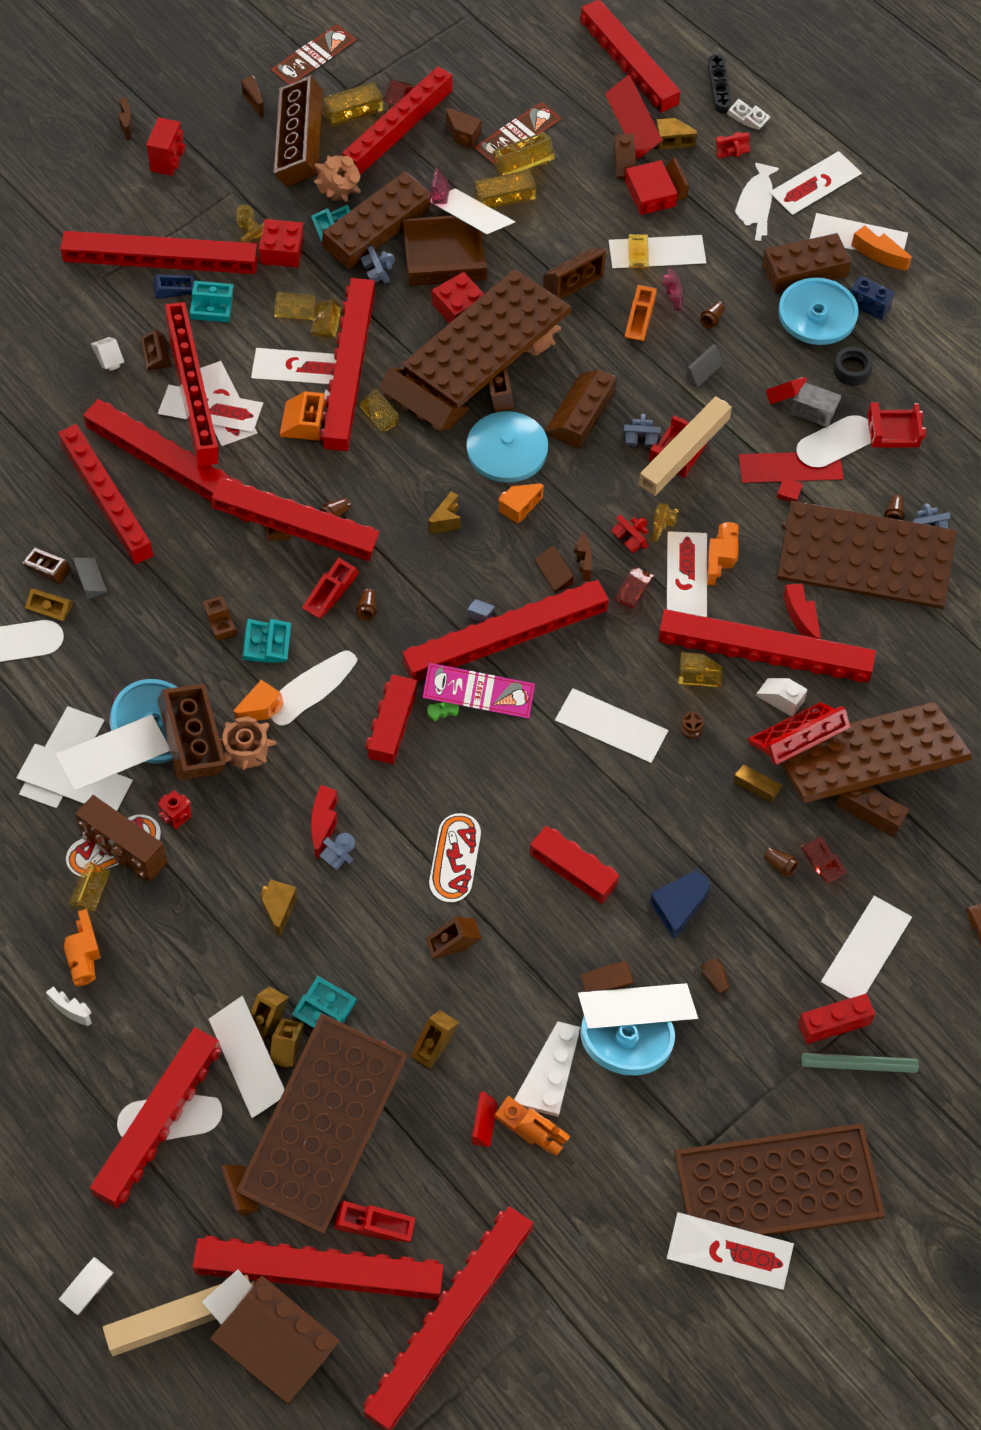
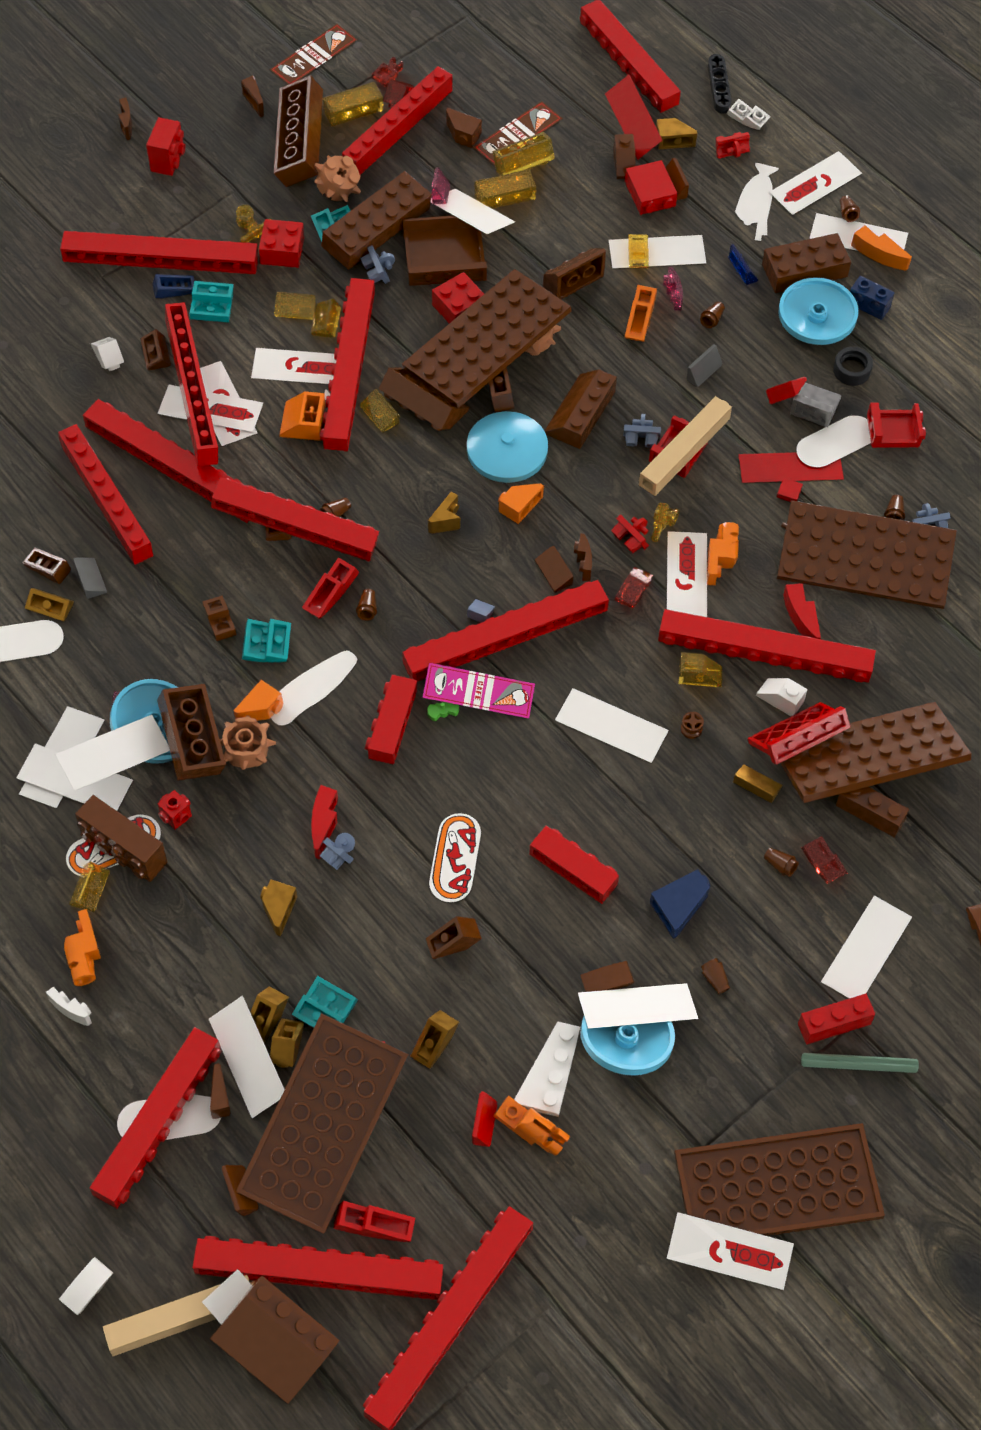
none -> reddish brown slope [210,1063,231,1119]
none -> clear red plate [372,57,403,87]
none -> clear blue slope [729,244,759,285]
none -> reddish brown cone [840,196,860,222]

